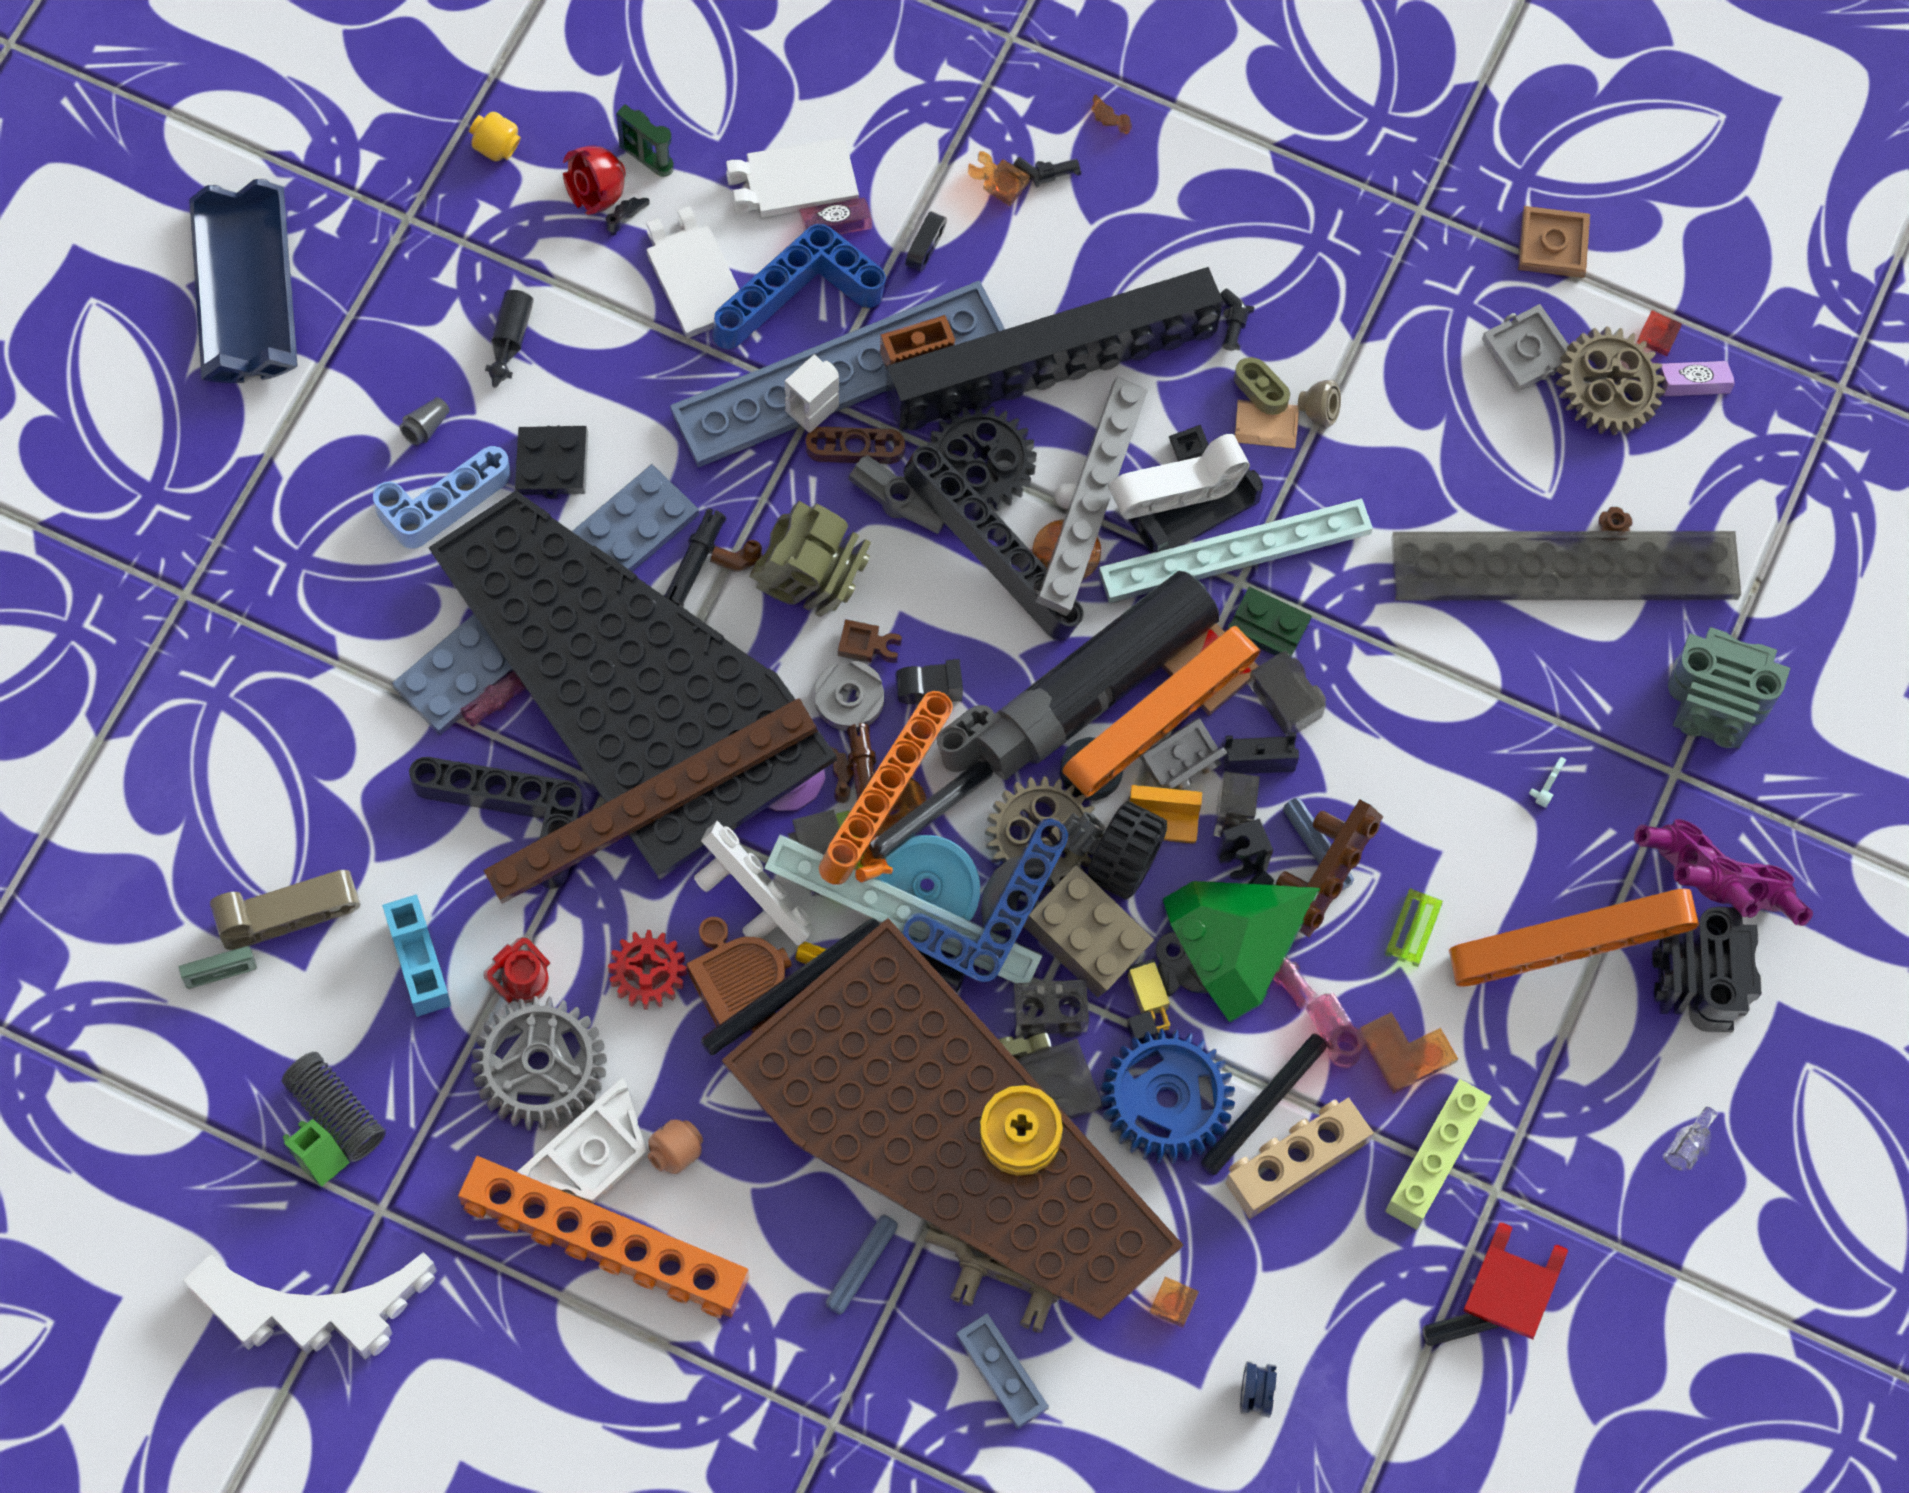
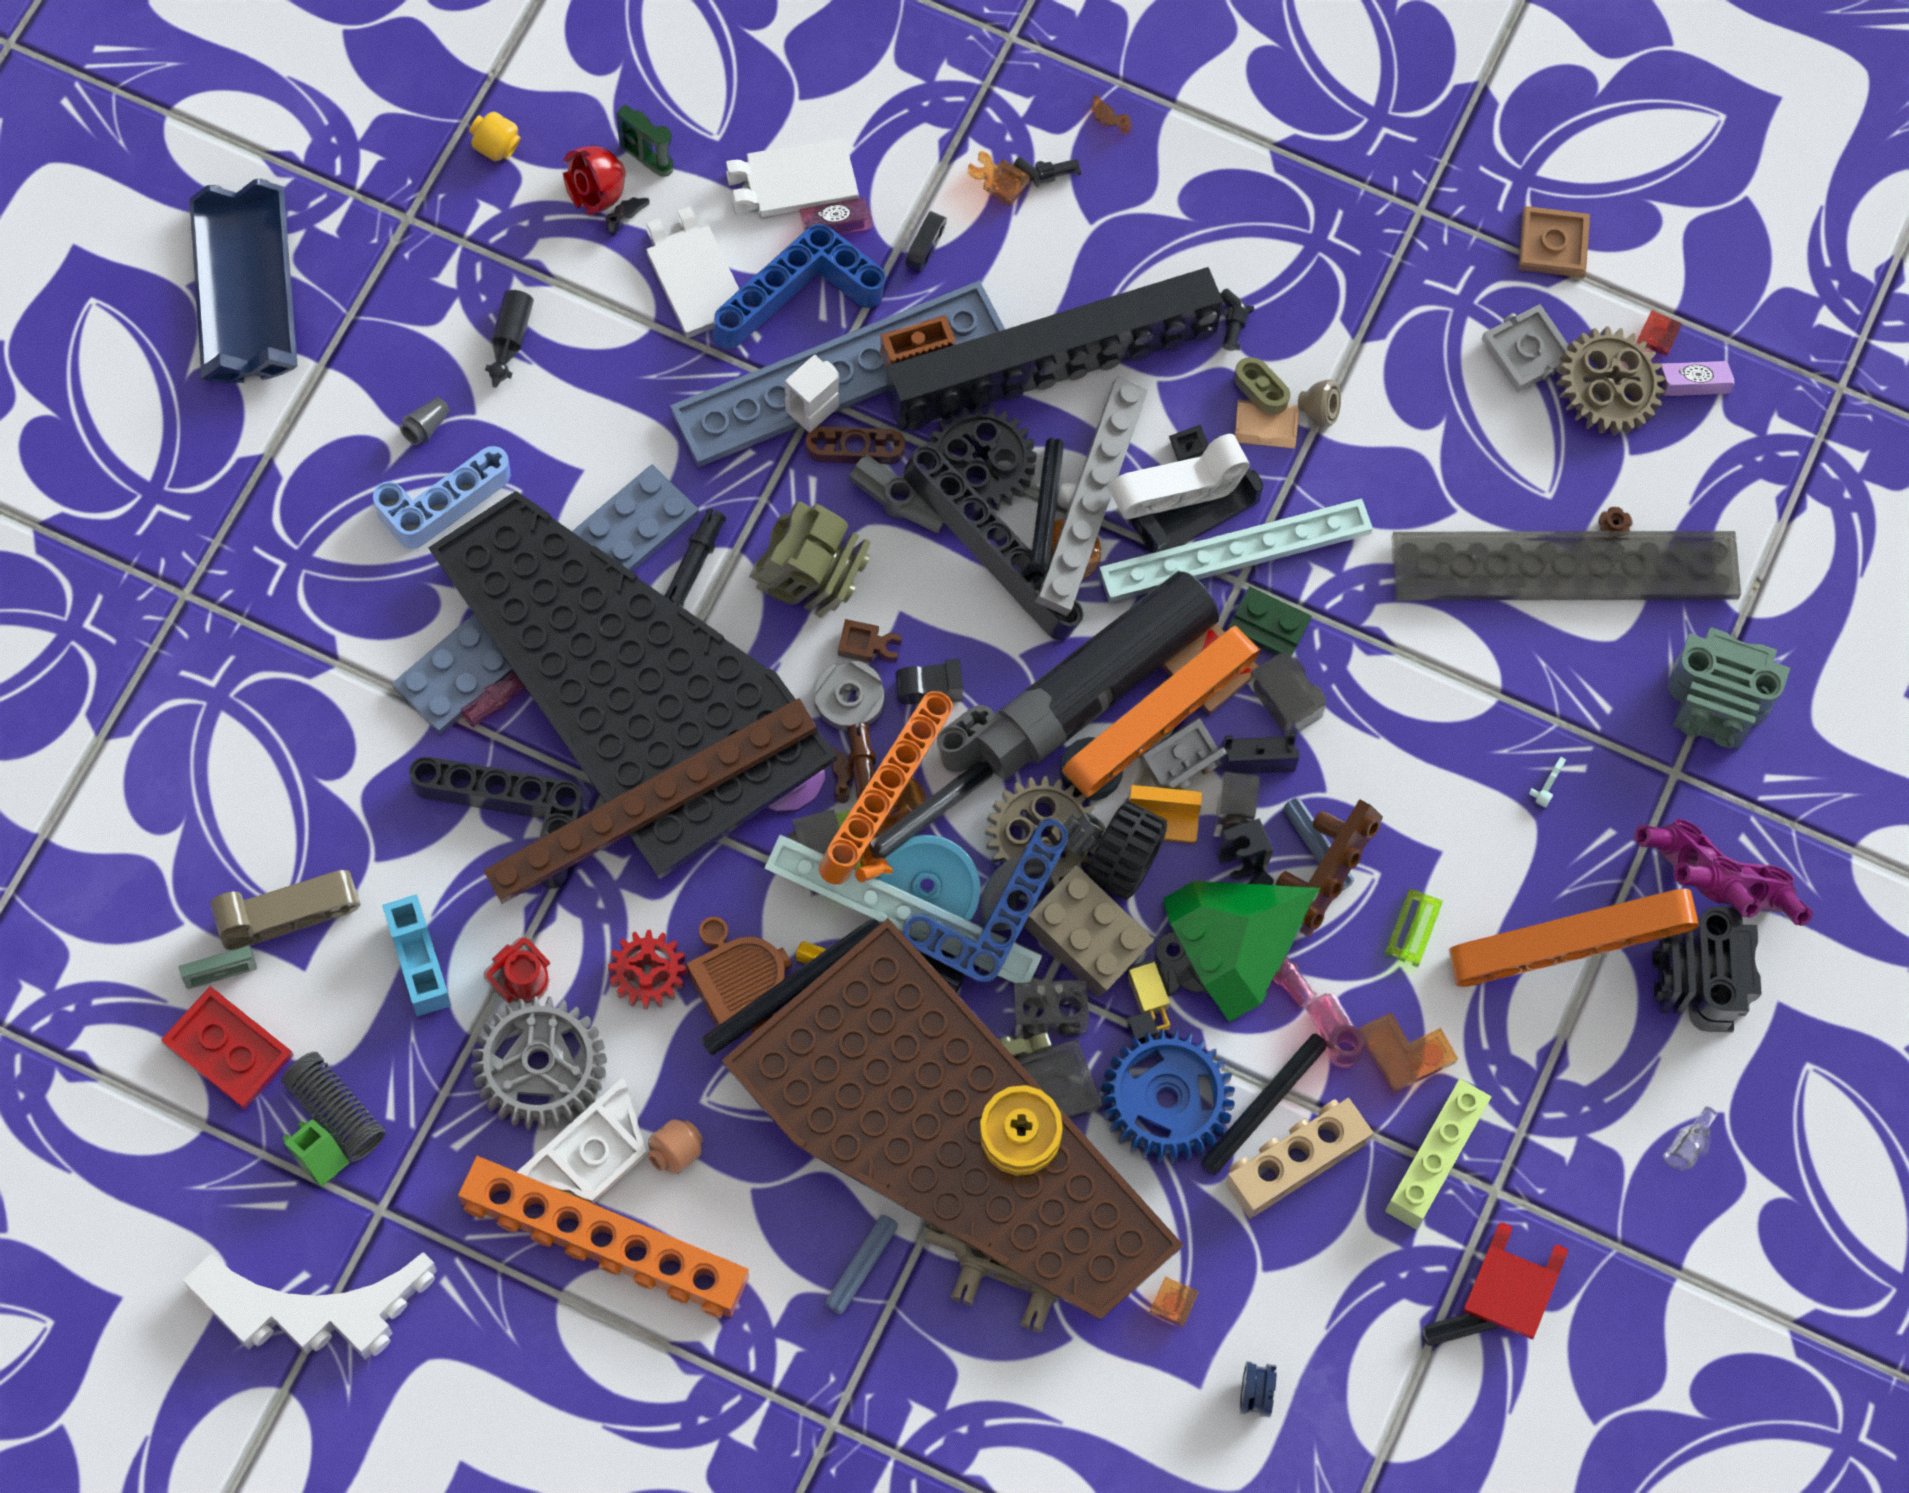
black plate [515,425,589,499] -> none
white plate [694,821,813,946] -> none
reddish brown arm [710,540,763,572] -> none
sand blue plate [956,1313,1049,1430] -> none
none -> red plate [161,986,294,1110]
none -> black axle [1030,437,1064,573]

